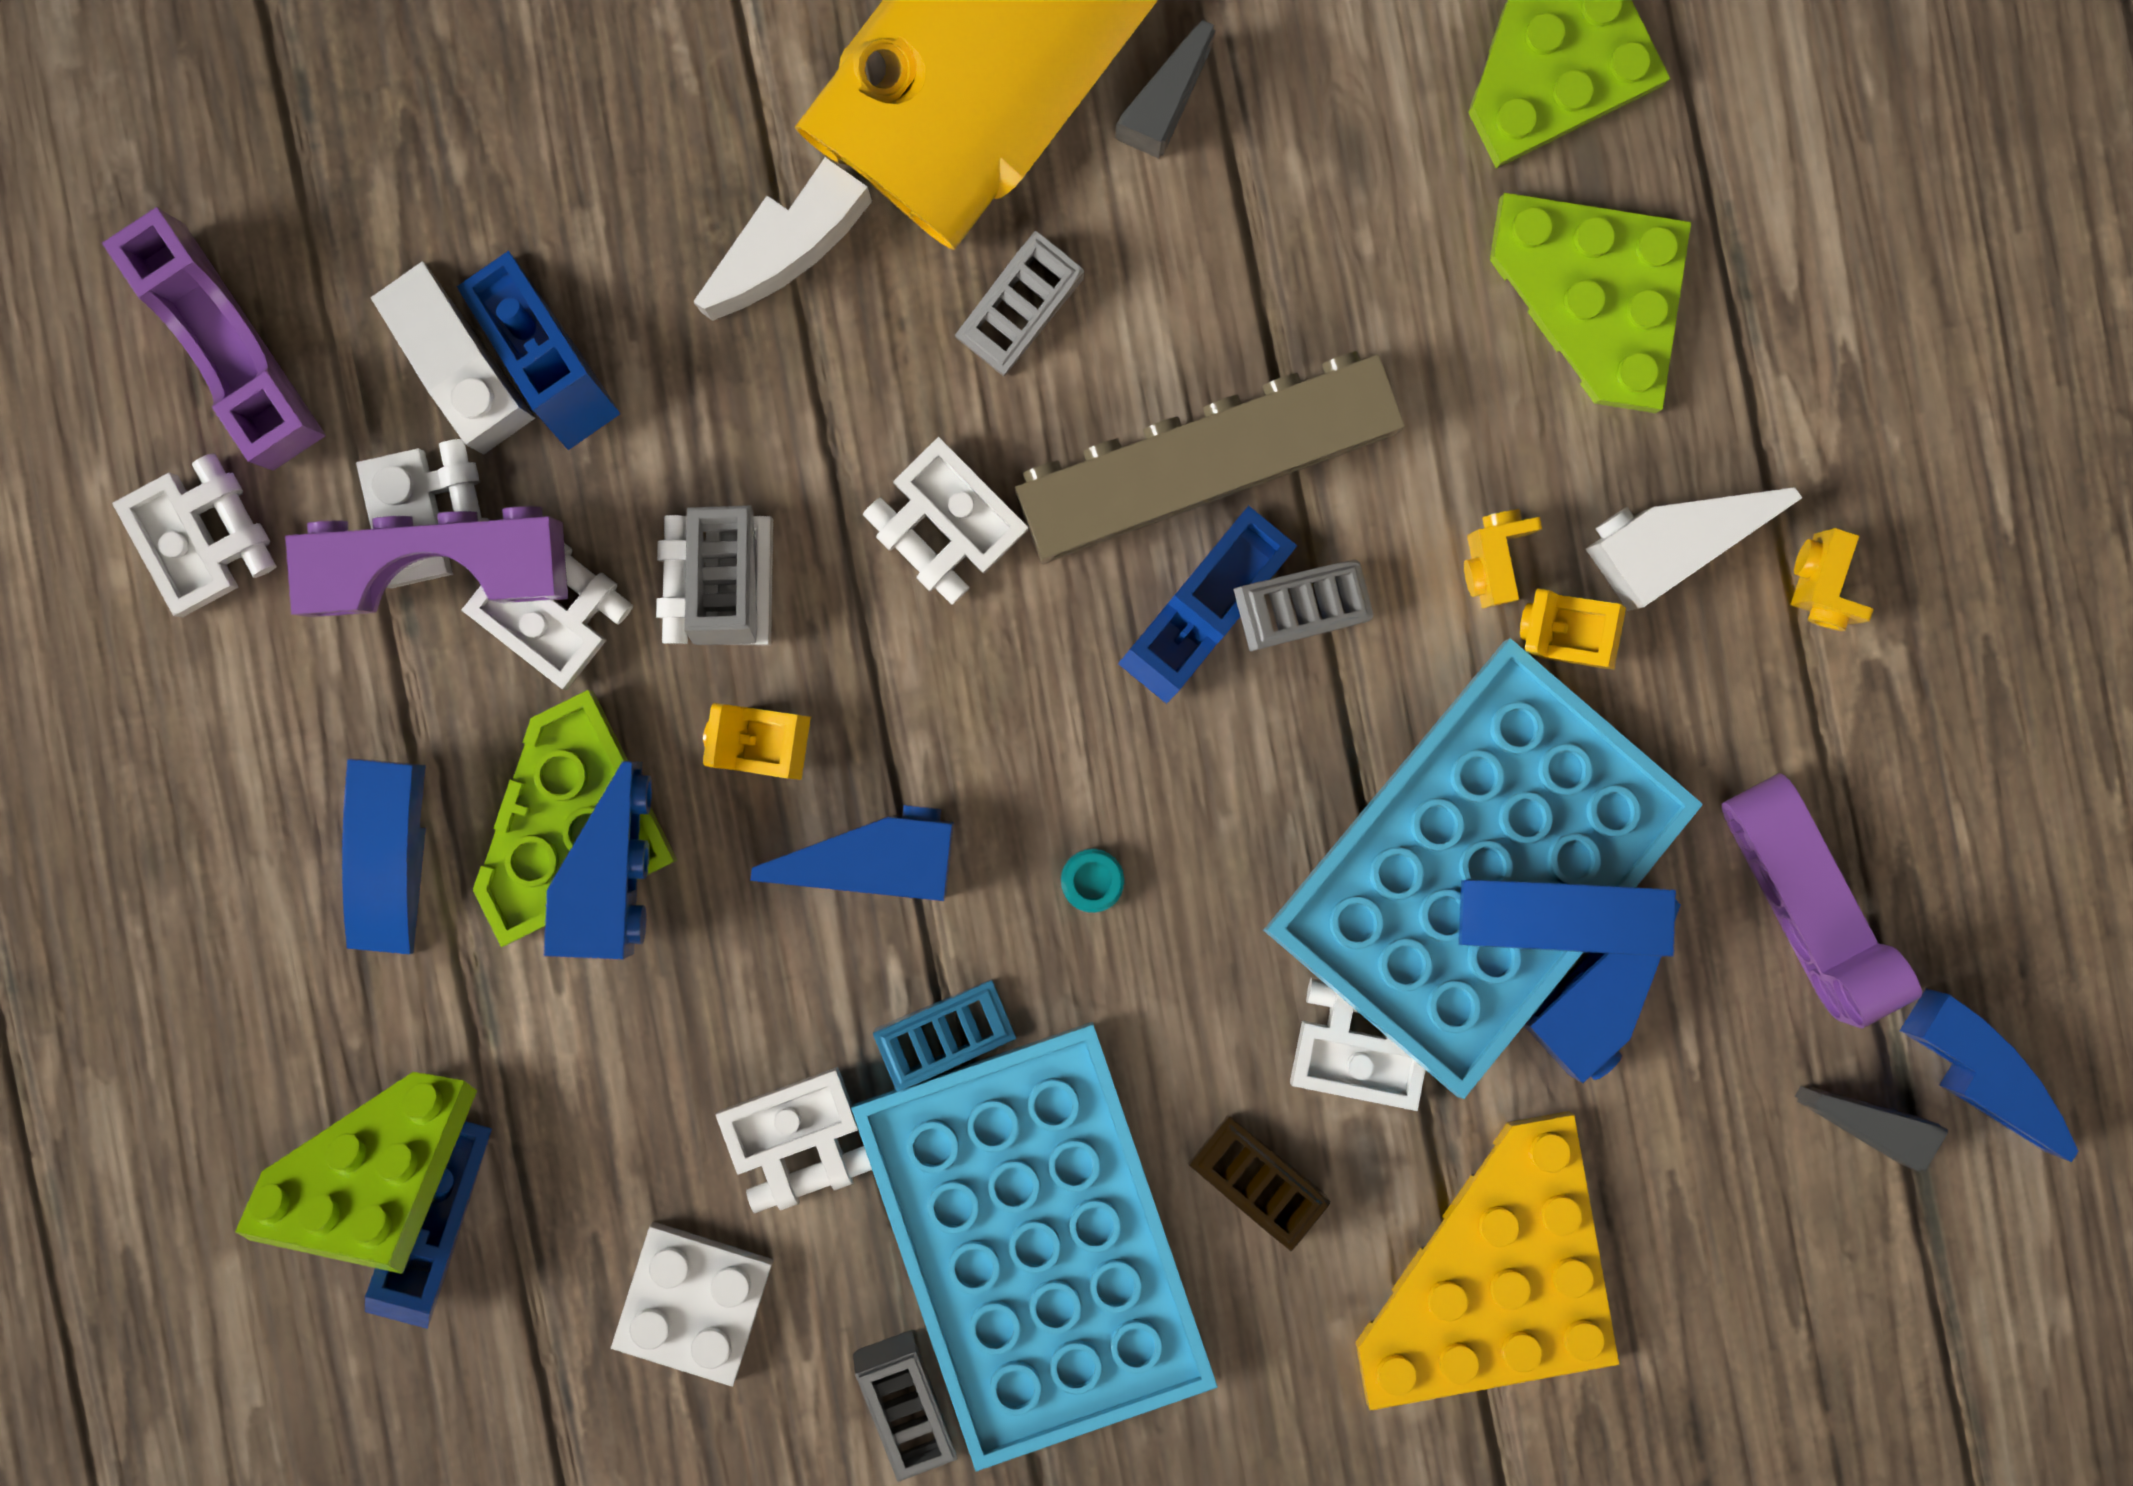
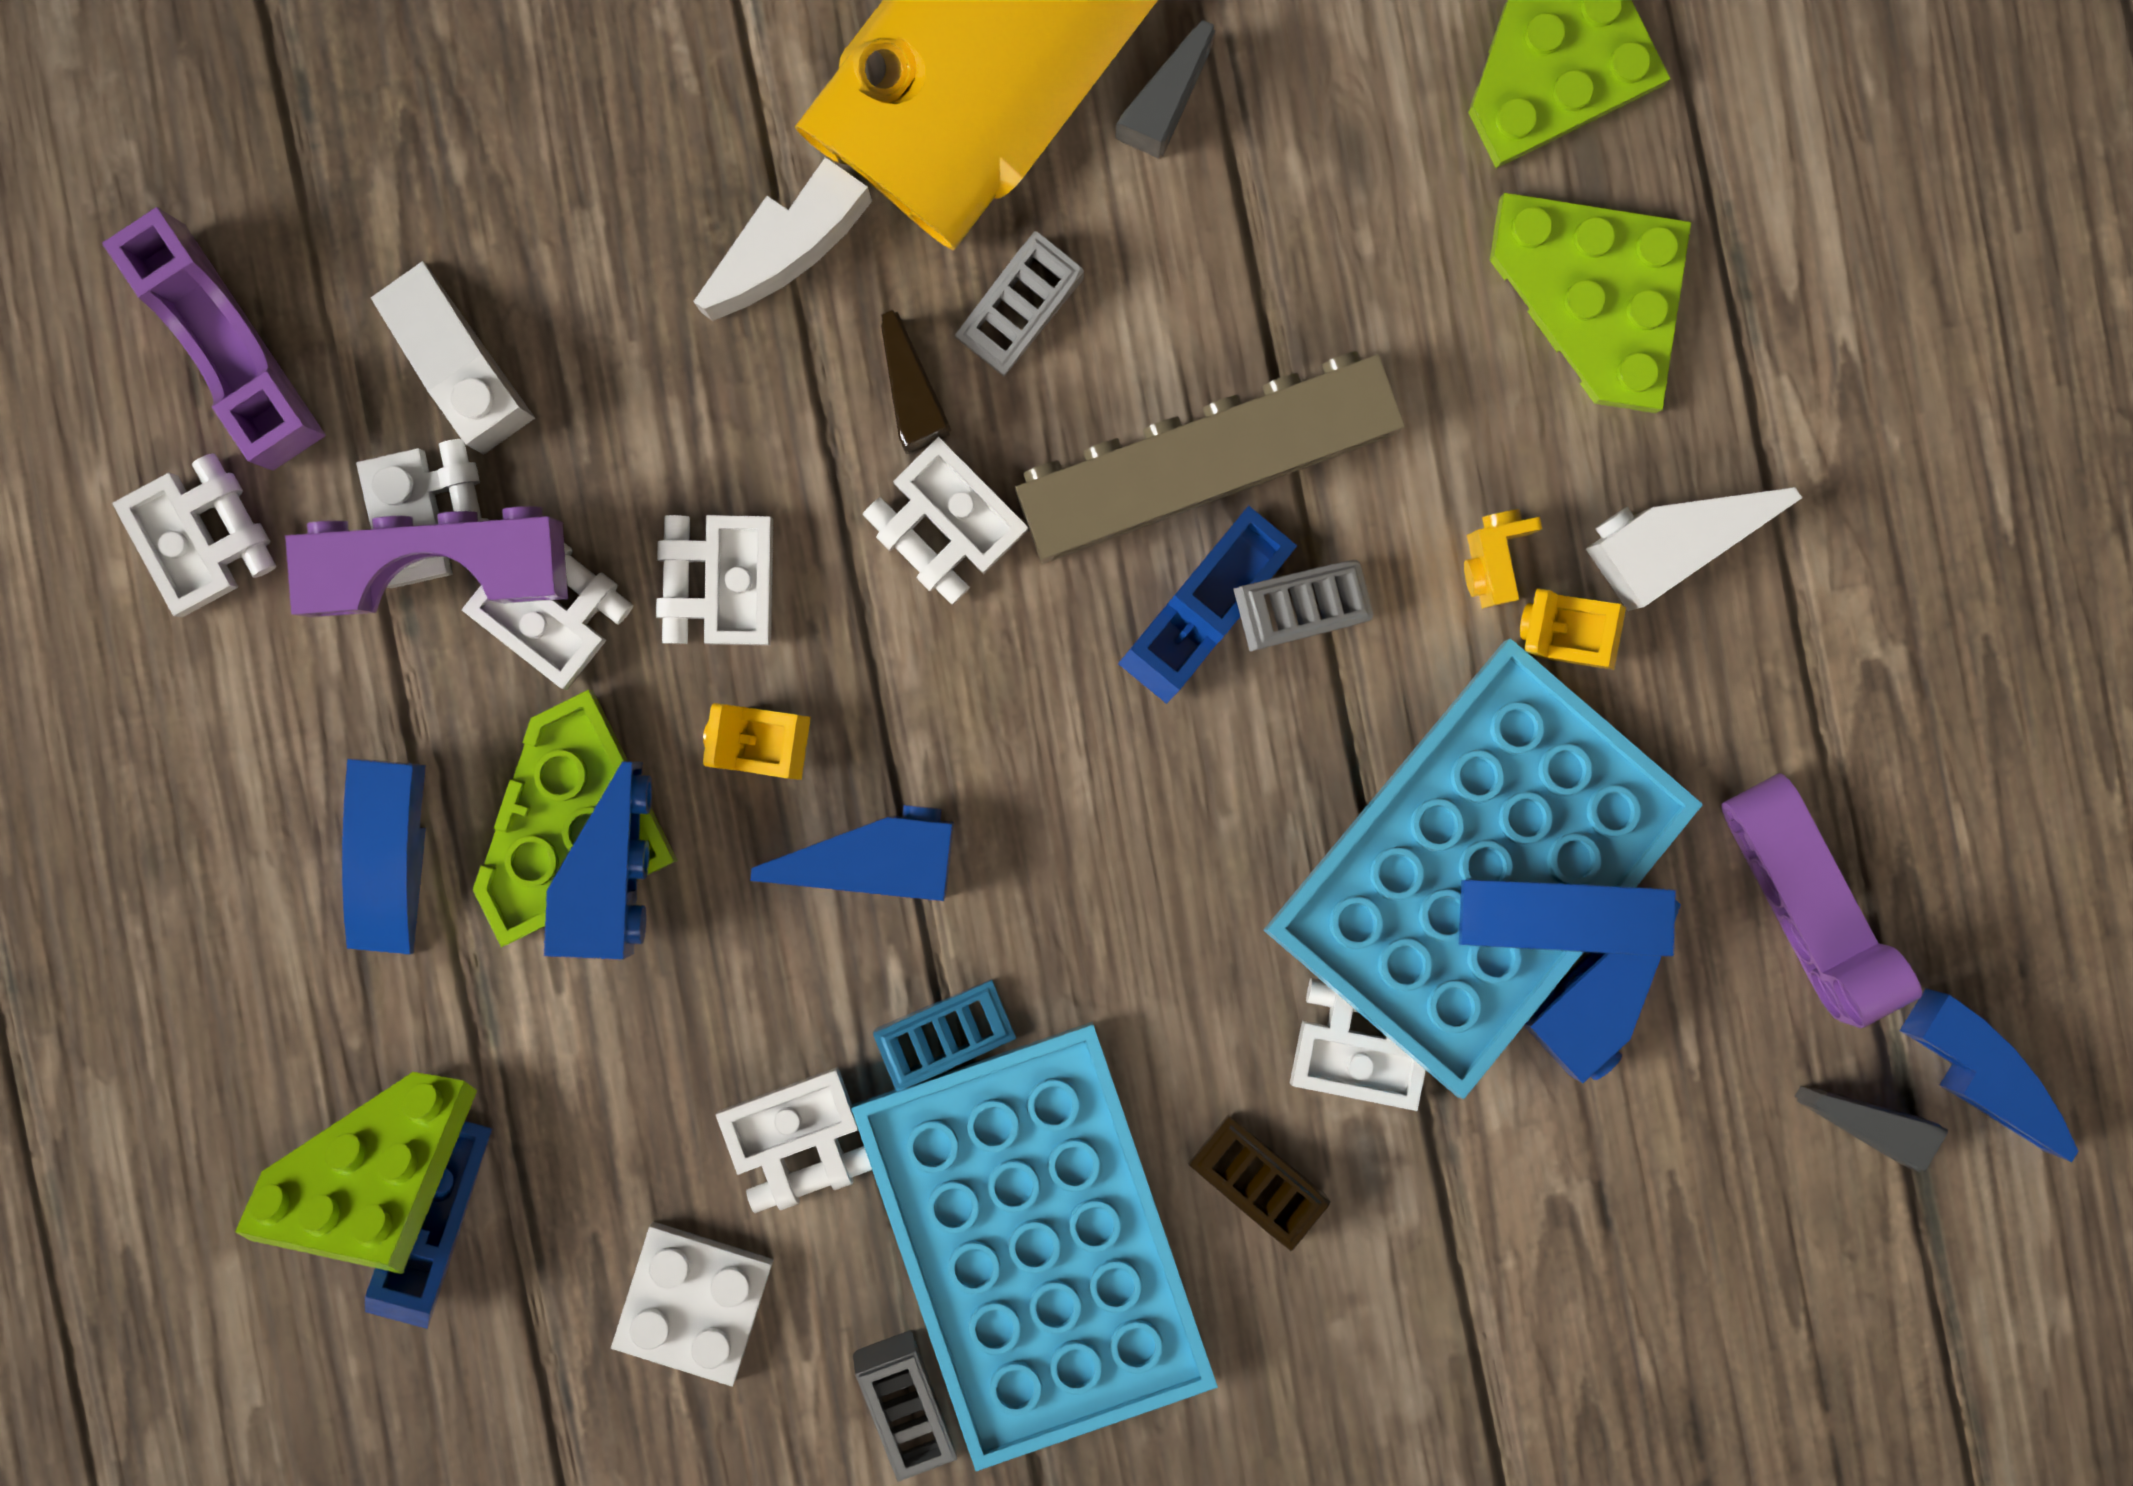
blue slope [456,250,621,450] -> none
light grey slope [685,506,757,645] -> none
teal tile [1061,848,1125,913] -> none
yellow plate [1355,1111,1619,1411] -> none
yellow bracket [1791,528,1874,631] -> none
none -> dark brown slope [881,310,951,454]

